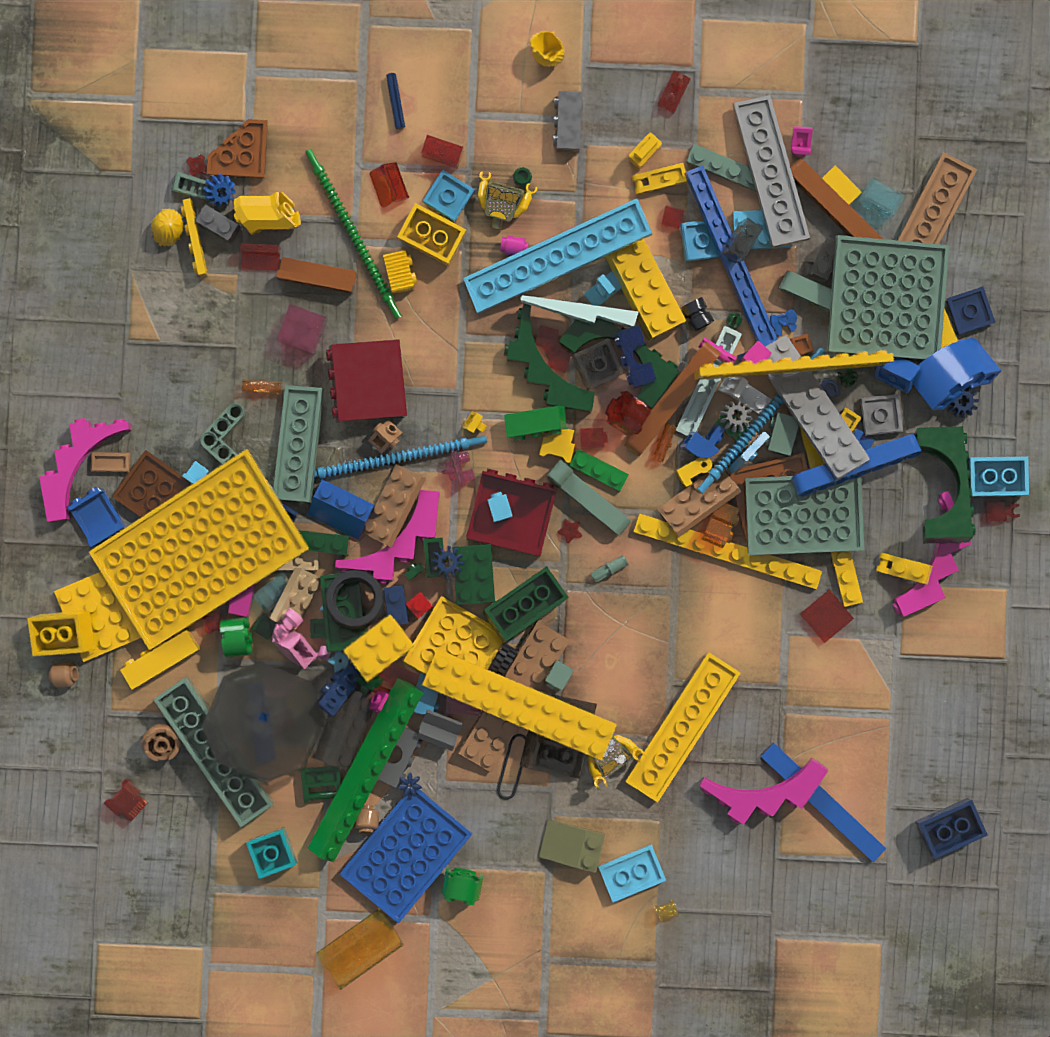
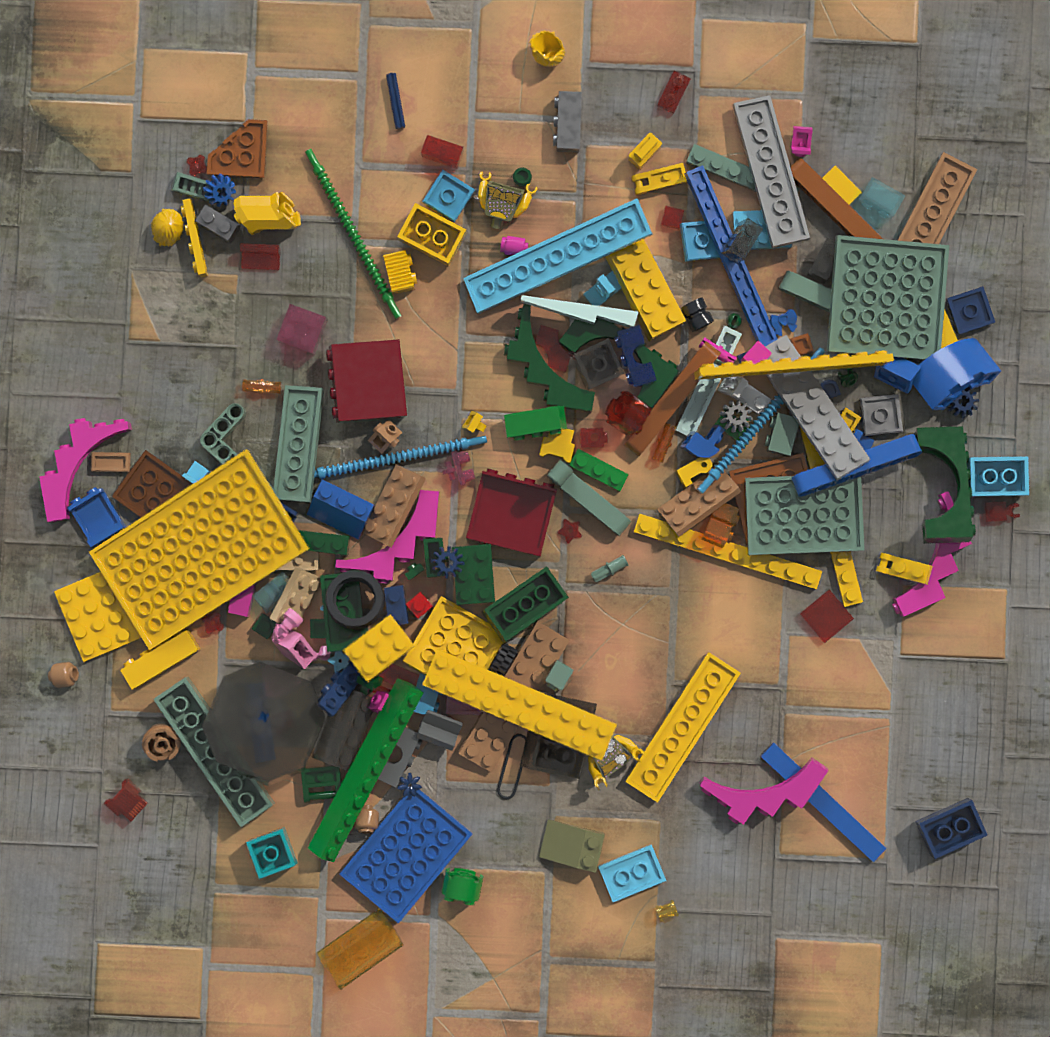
yellow brick [27,610,95,656] -> none
green brick [220,617,253,658] -> none
dark orange panel [276,257,357,294] -> none
clear red panel [369,162,409,208] -> none
medium azure brick [488,492,513,522] -> none
plate [728,432,769,474] -> none

